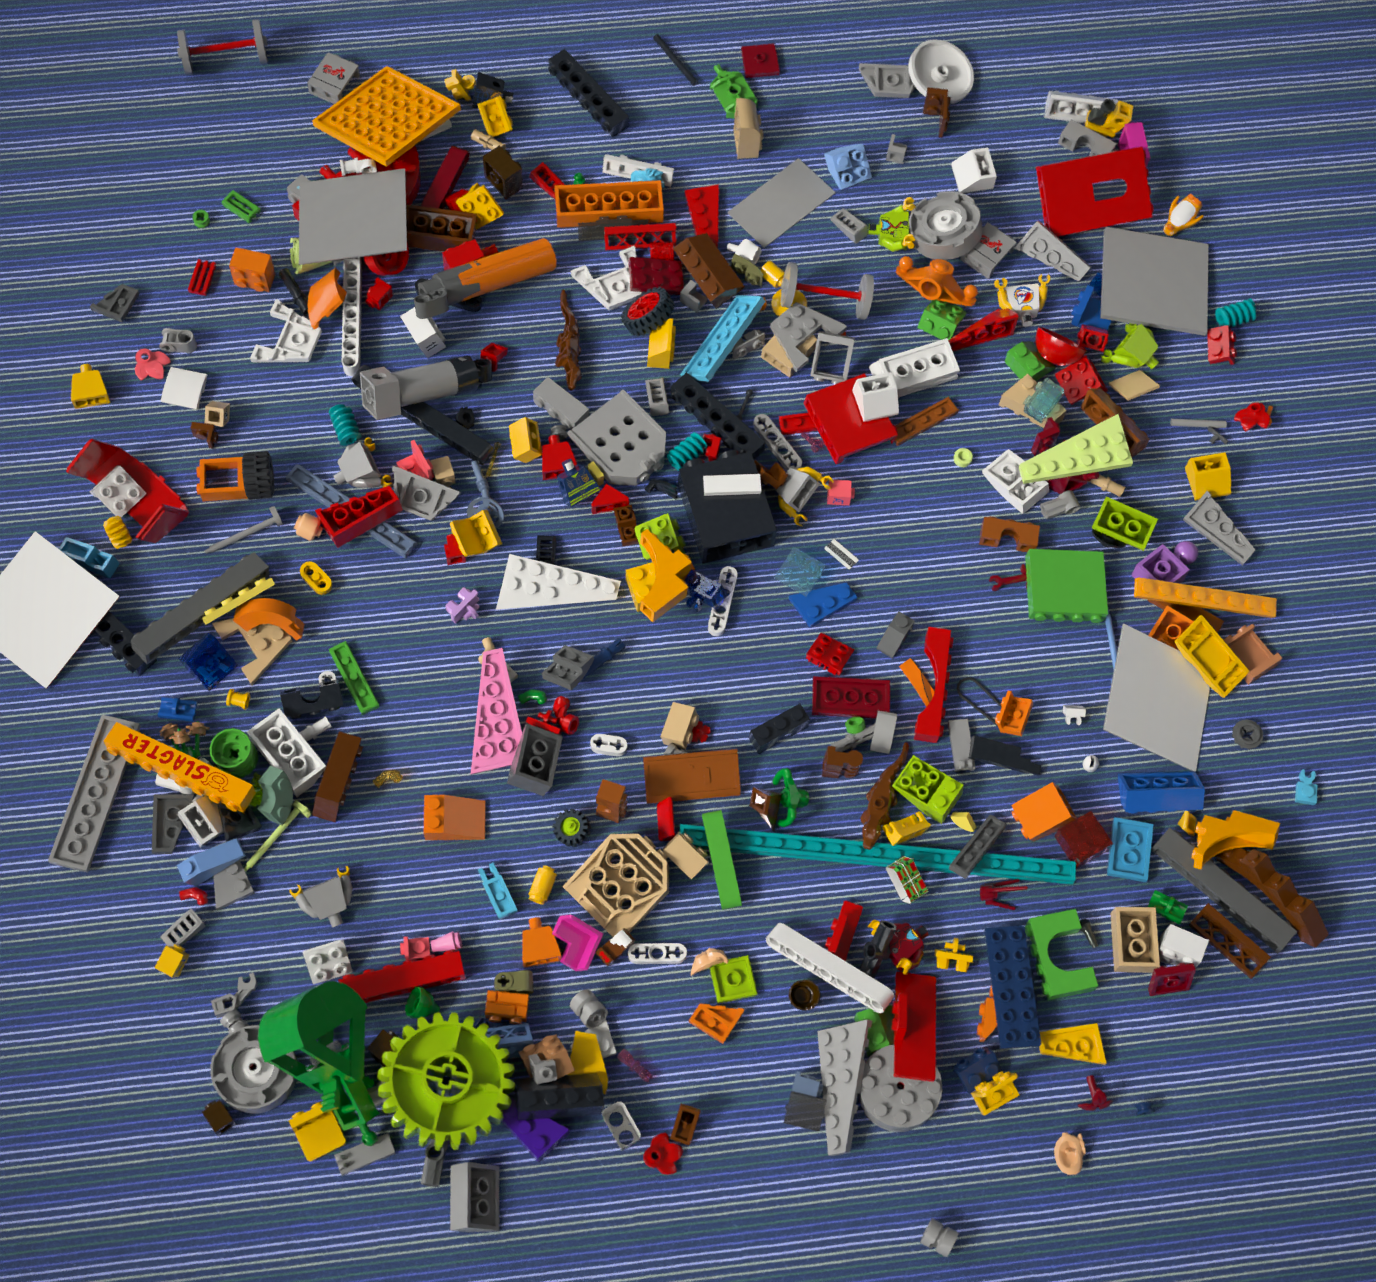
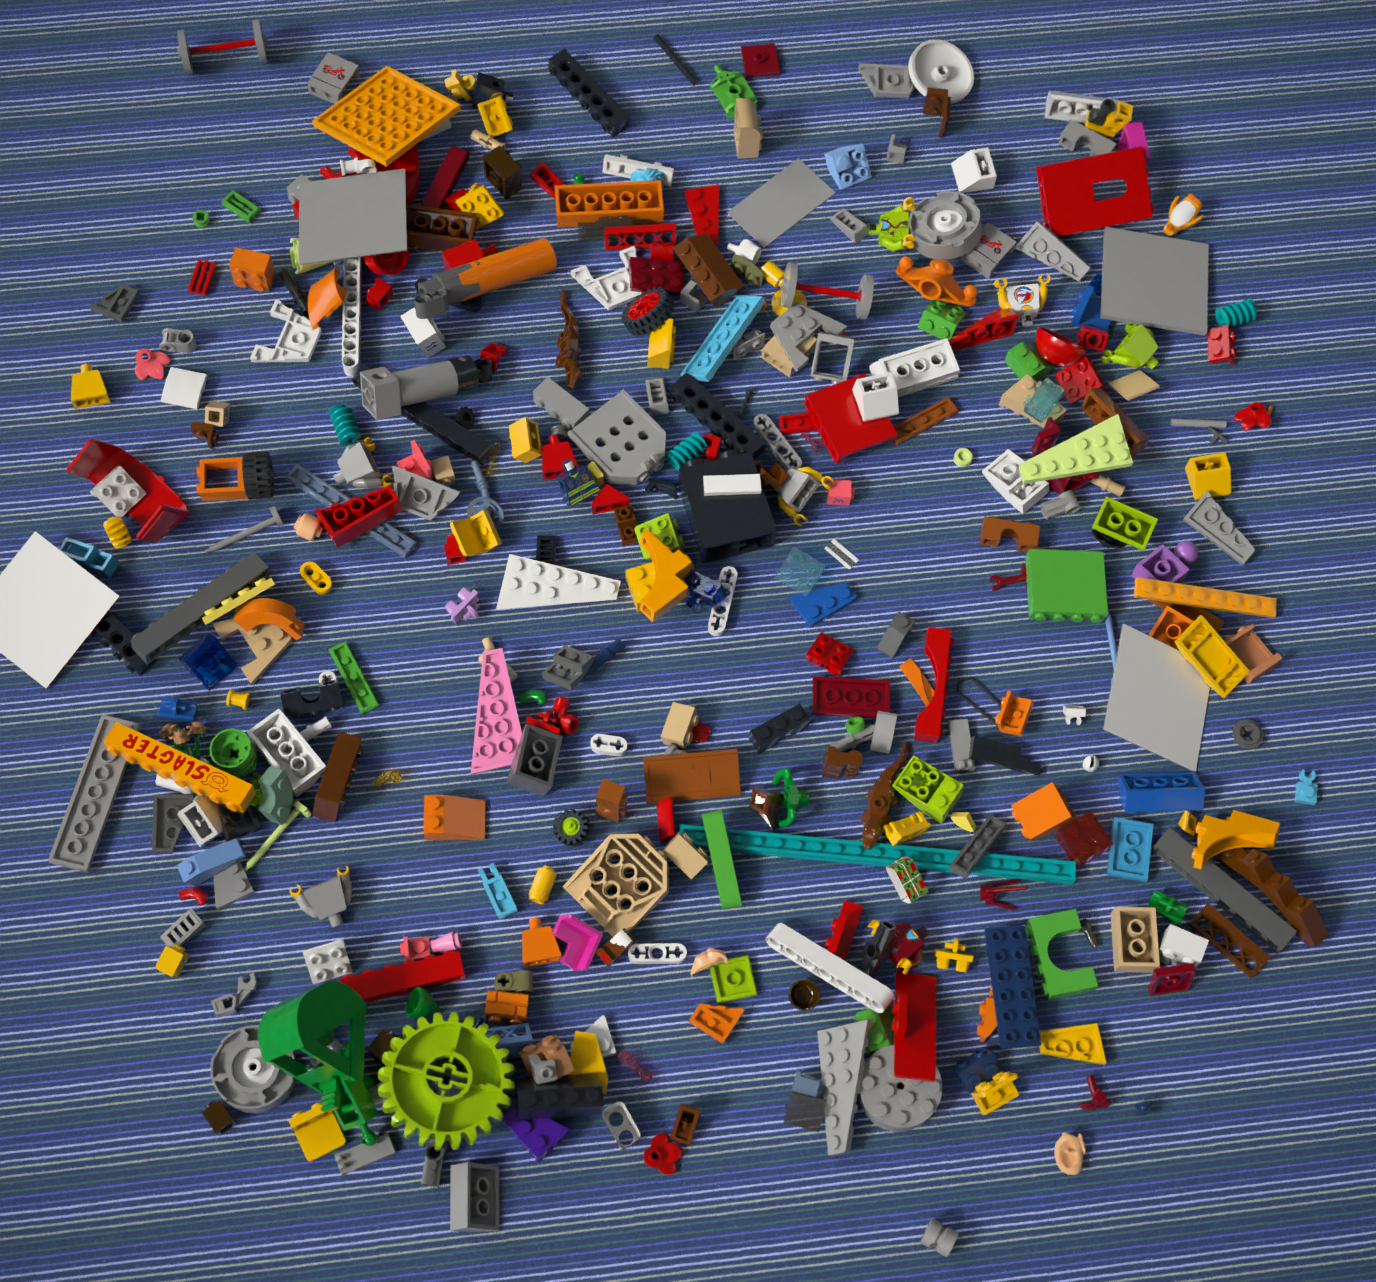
light grey wheel [220,1009,249,1034] -> none
light grey wheel [570,989,608,1029] -> none

